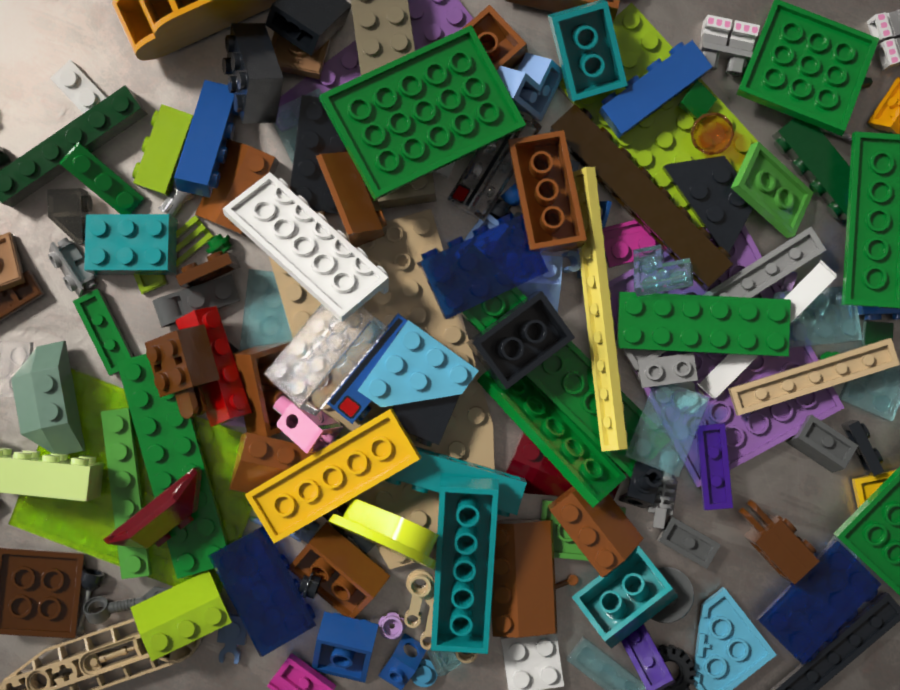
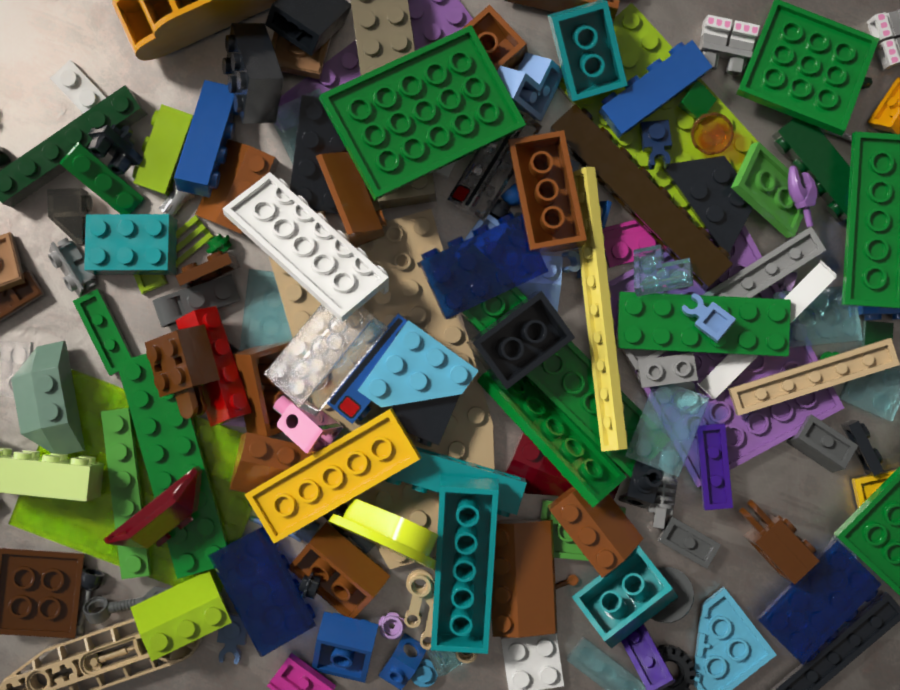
none -> black hips [88,124,144,175]
none -> dark blue plate [640,120,672,170]
none -> medium blue plate [682,293,736,343]
none -> medium lavender hand [788,166,817,227]

